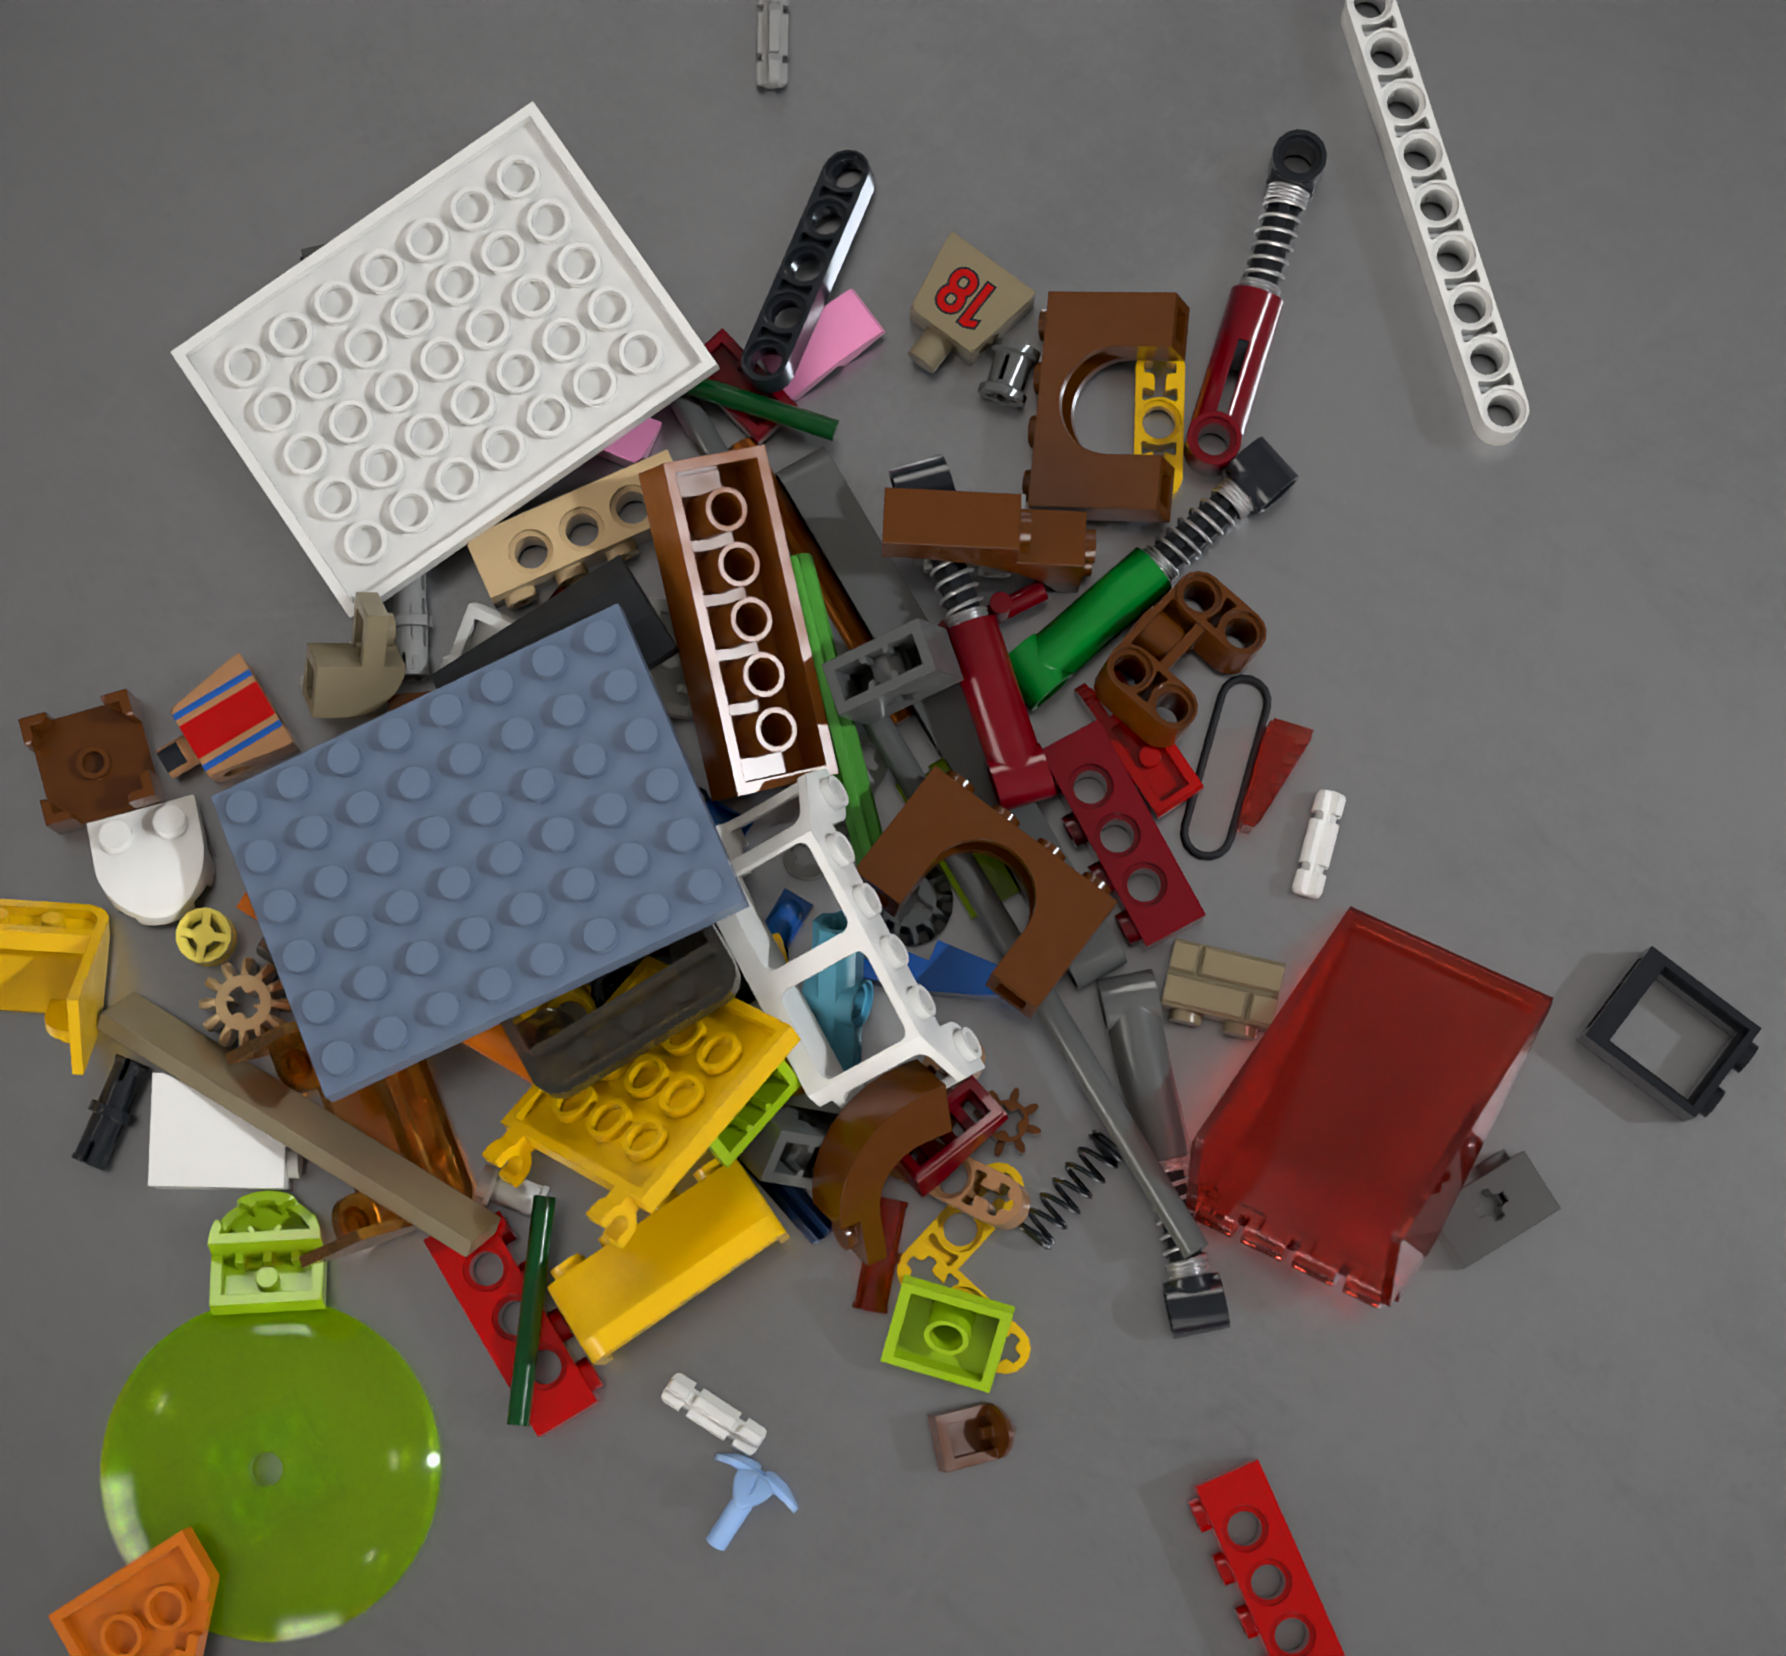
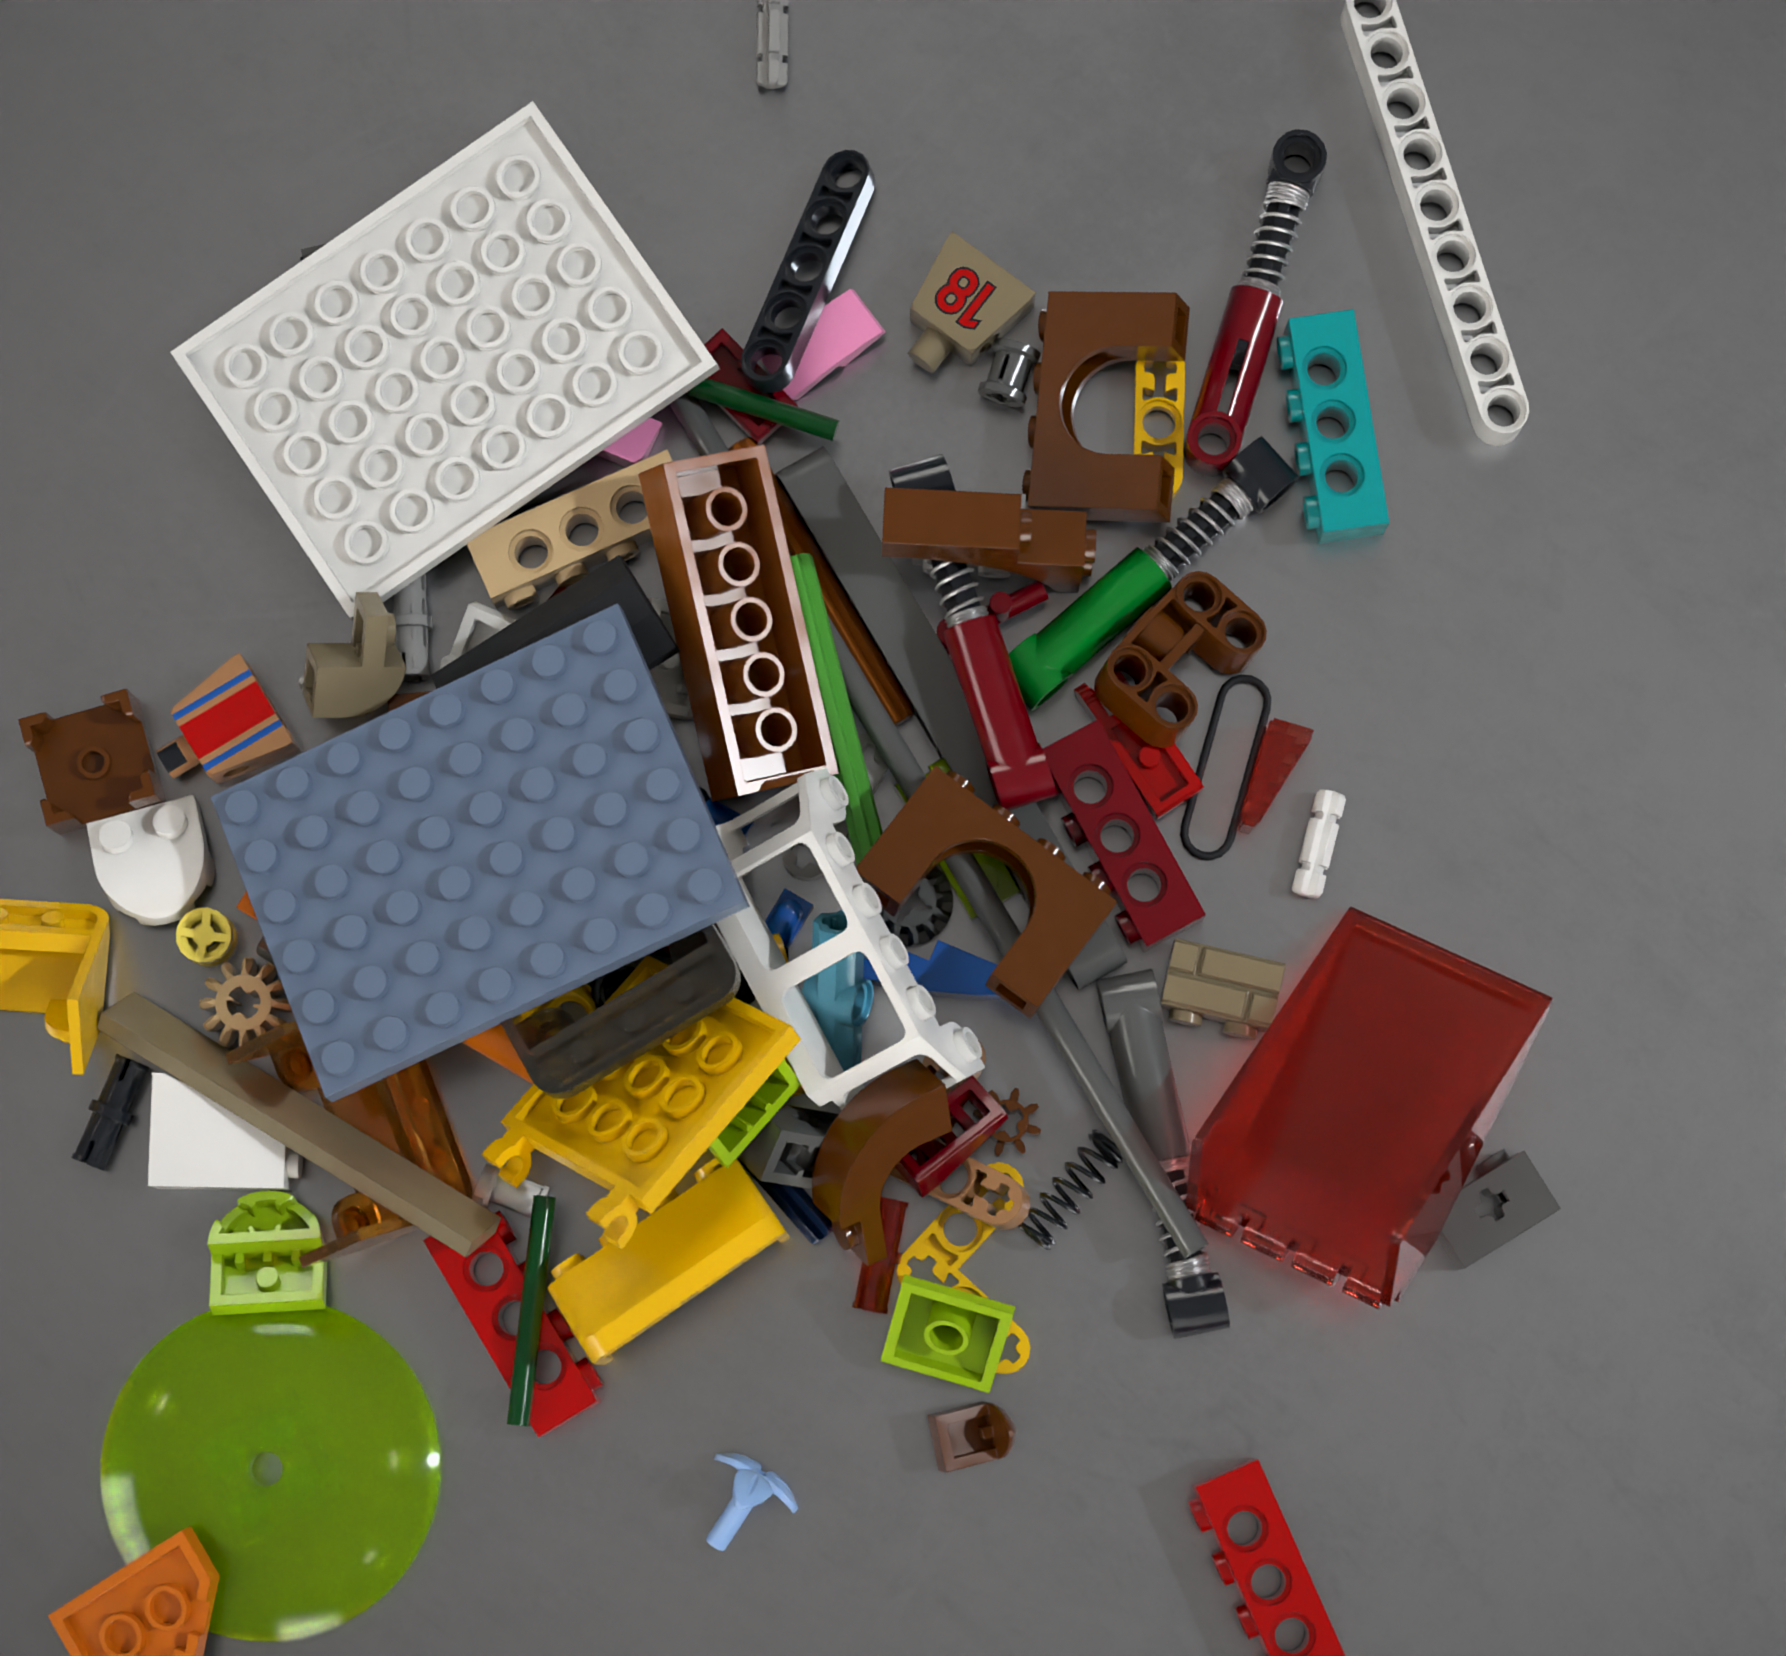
white axle [661,1373,767,1457] -> none
dark grey brick [821,618,964,725] -> none
black window [1576,946,1762,1122] -> none
none -> teal brick [1277,309,1390,544]

